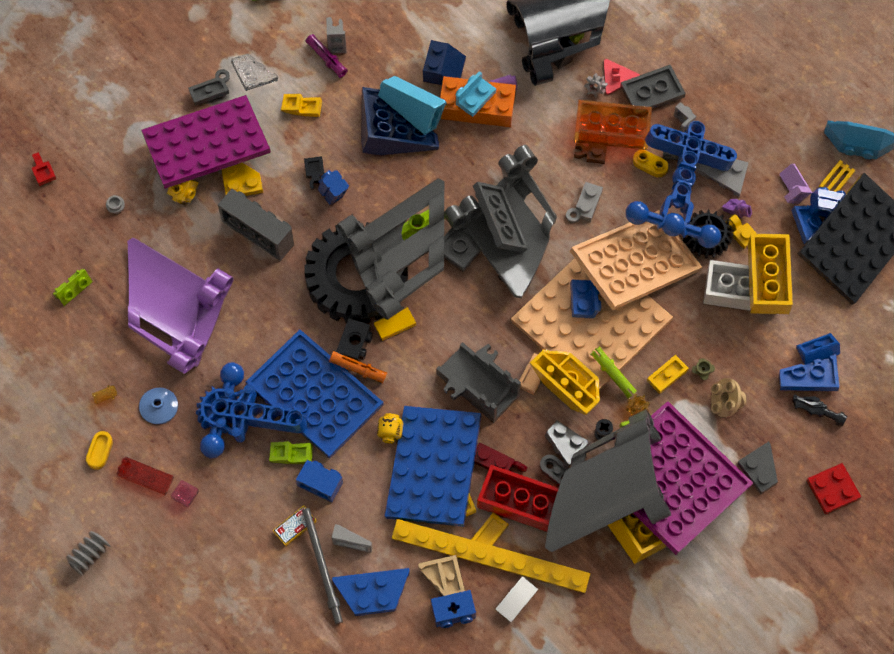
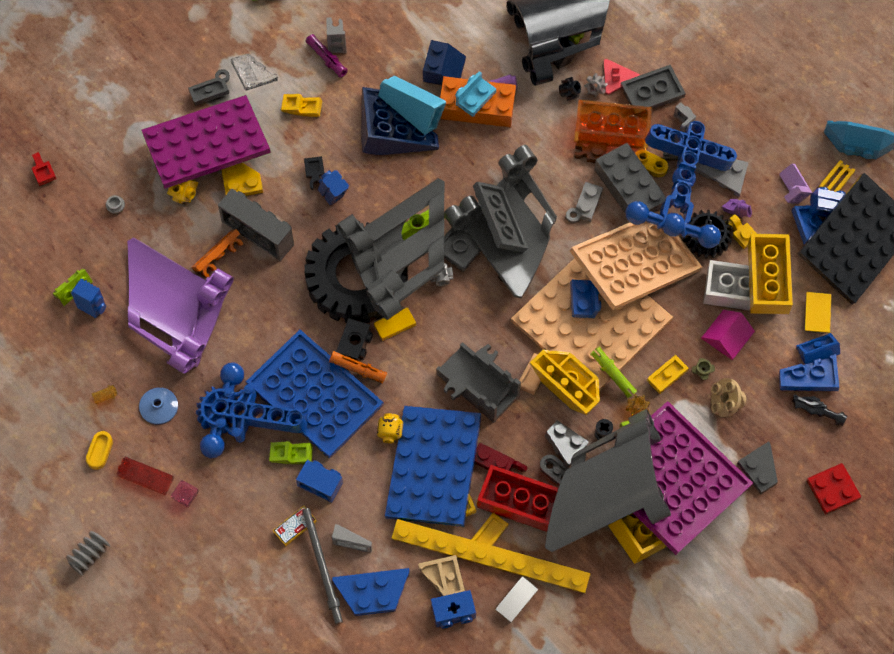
none -> blue brick [71,279,106,318]
none -> orange plate [191,229,243,278]
none -> light grey gear [431,263,453,286]
none -> black gear [559,77,581,101]
none -> dark grey brick [594,143,666,213]
none -> dark pink slope [701,310,755,360]
none -> yellow piece [805,292,831,333]

